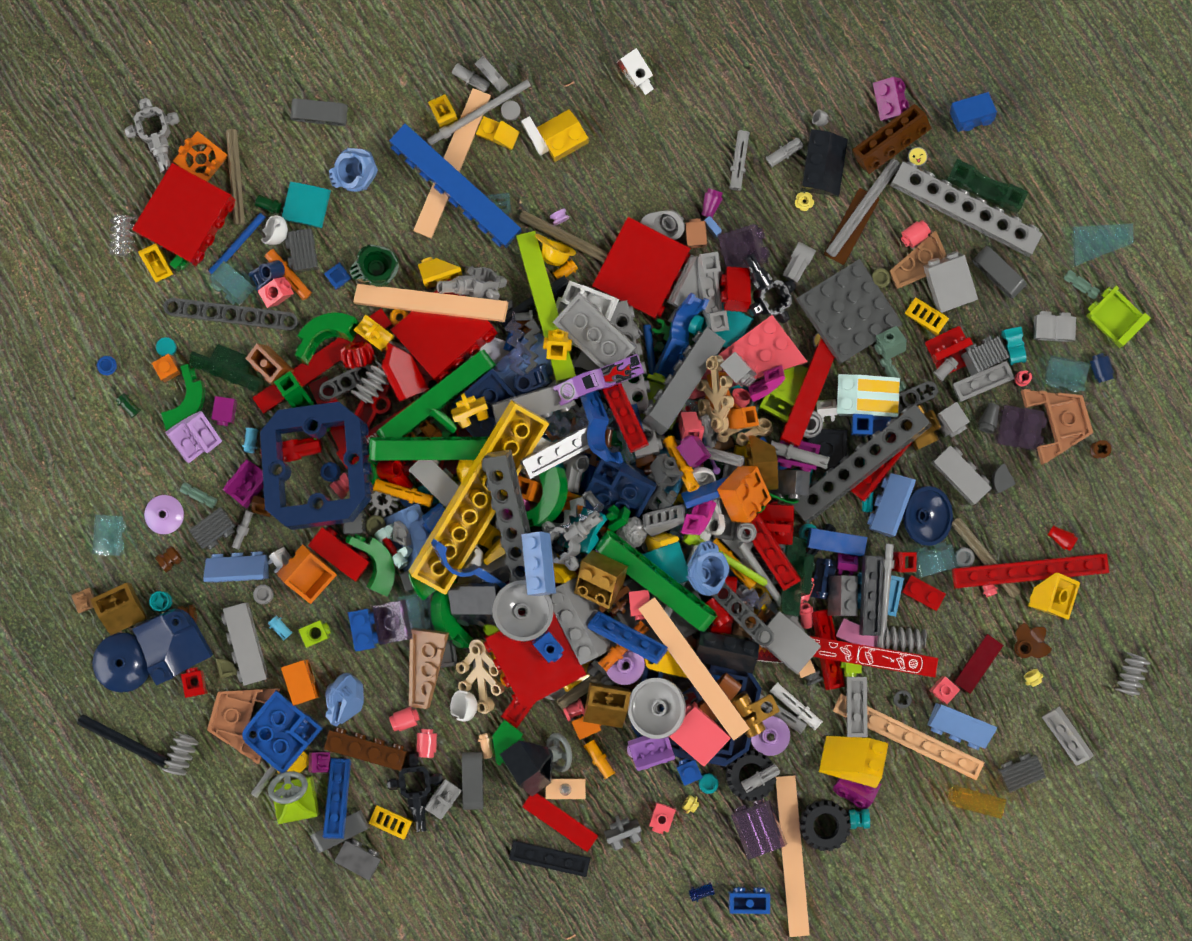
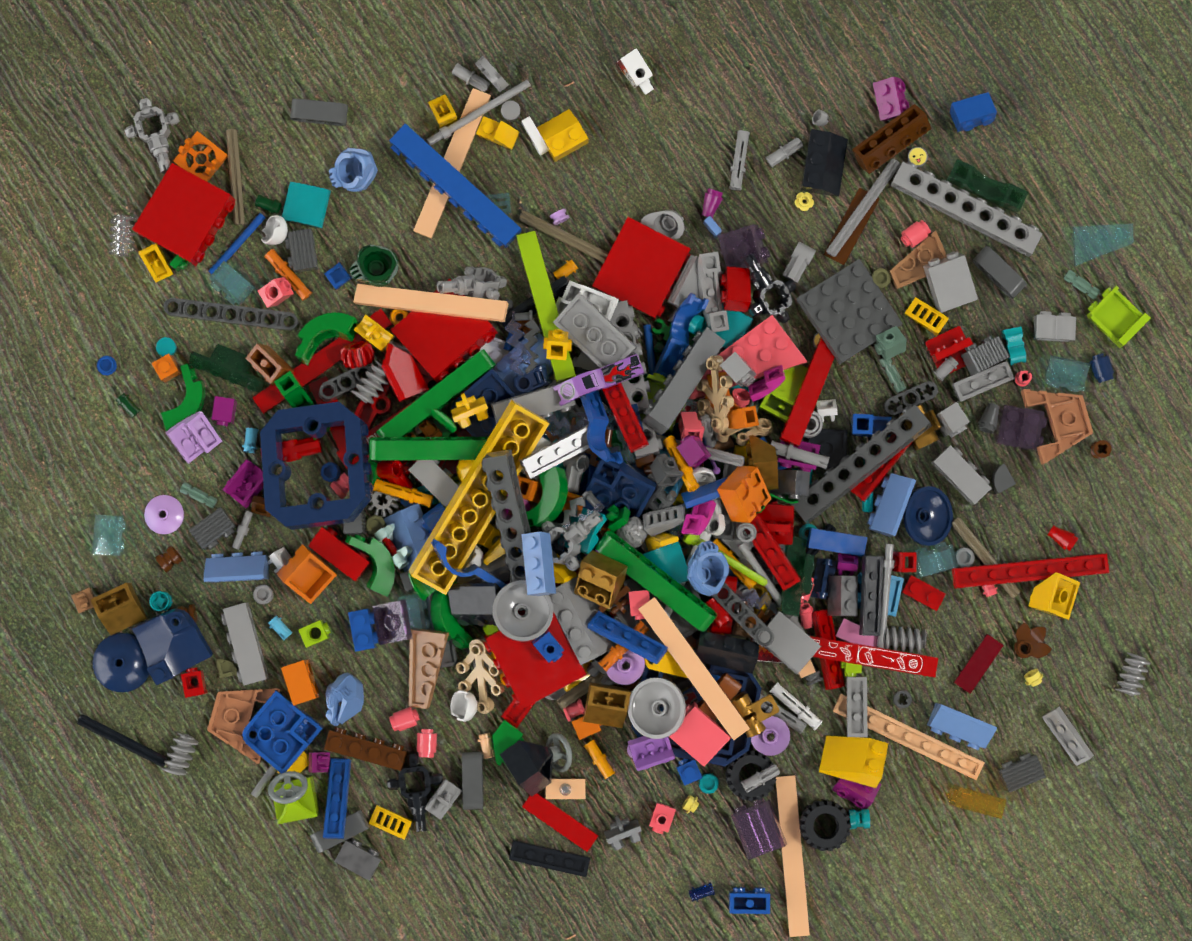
dark blue piece [248,260,285,292] -> none
light grey tile [393,521,411,547] -> none
yellow slope [418,257,463,289] -> none
yellow piece [535,234,576,266] -> none
nougat brick [685,218,707,249] -> none
light aqua slope [837,374,900,417] -> none
coral brick [929,676,960,704] -> none

